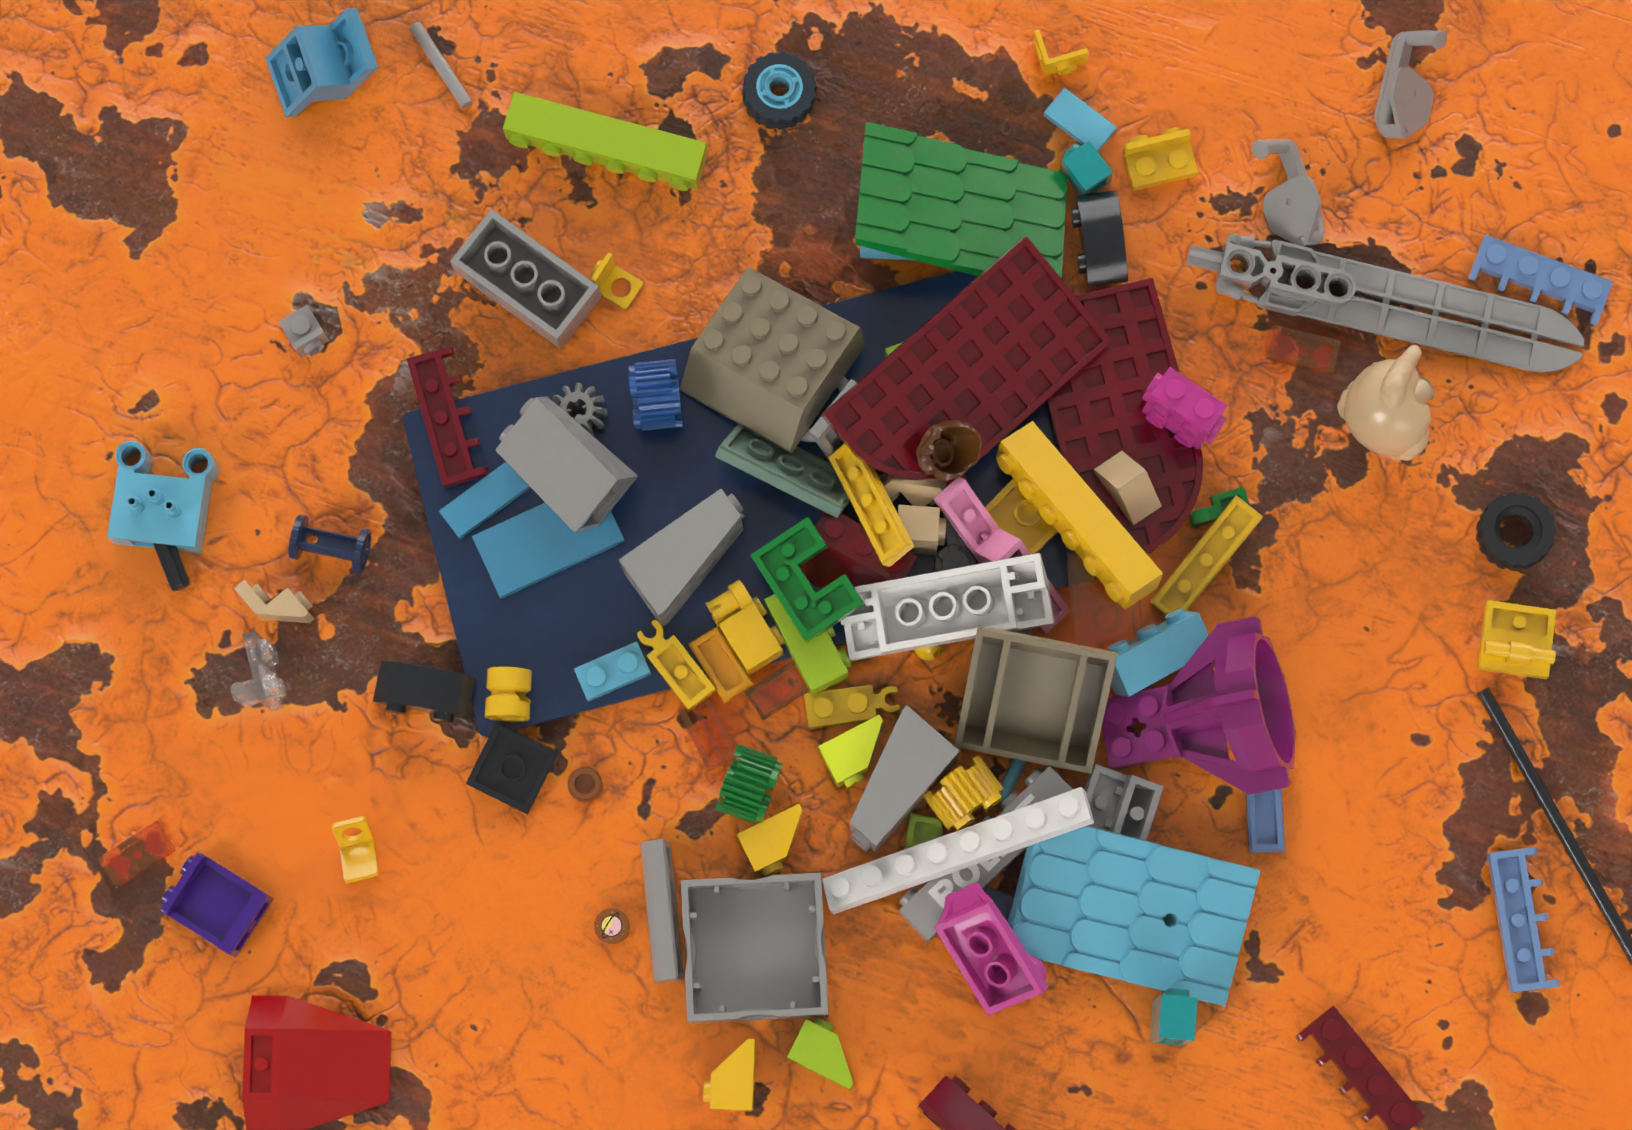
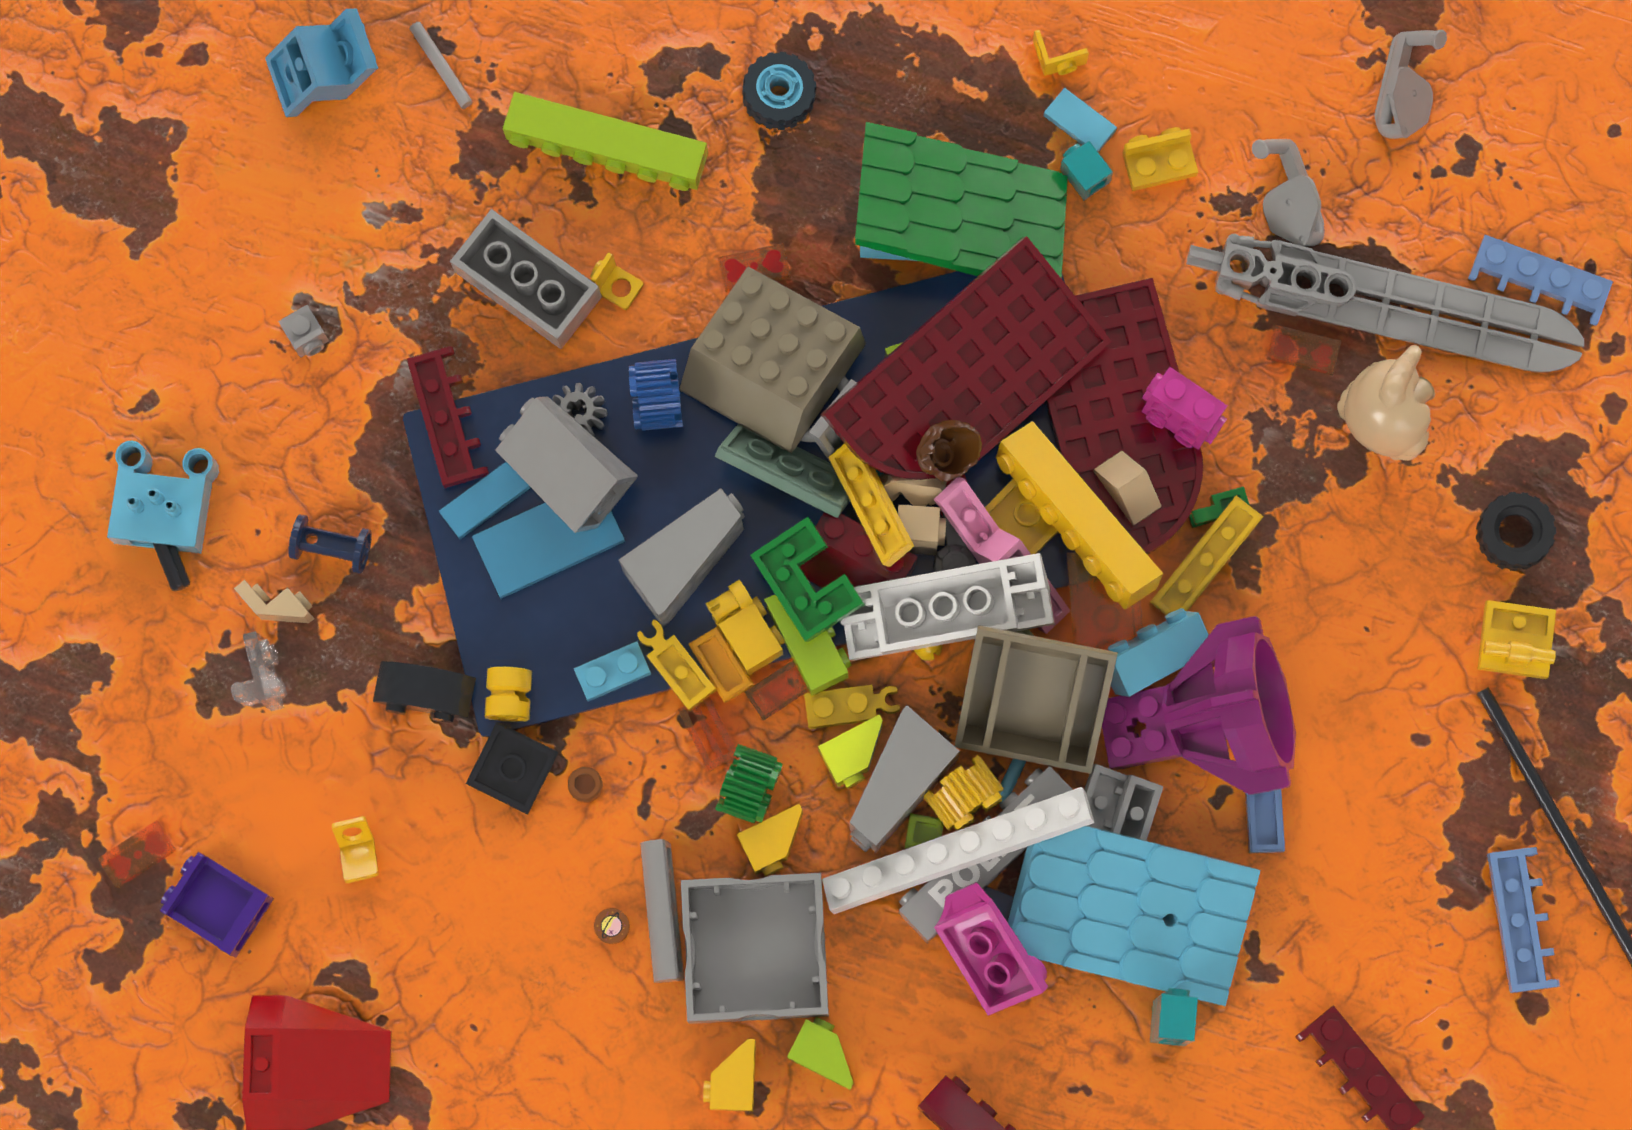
black brick [1071,191,1128,286] -> none
none -> clear orange tile [718,243,791,292]

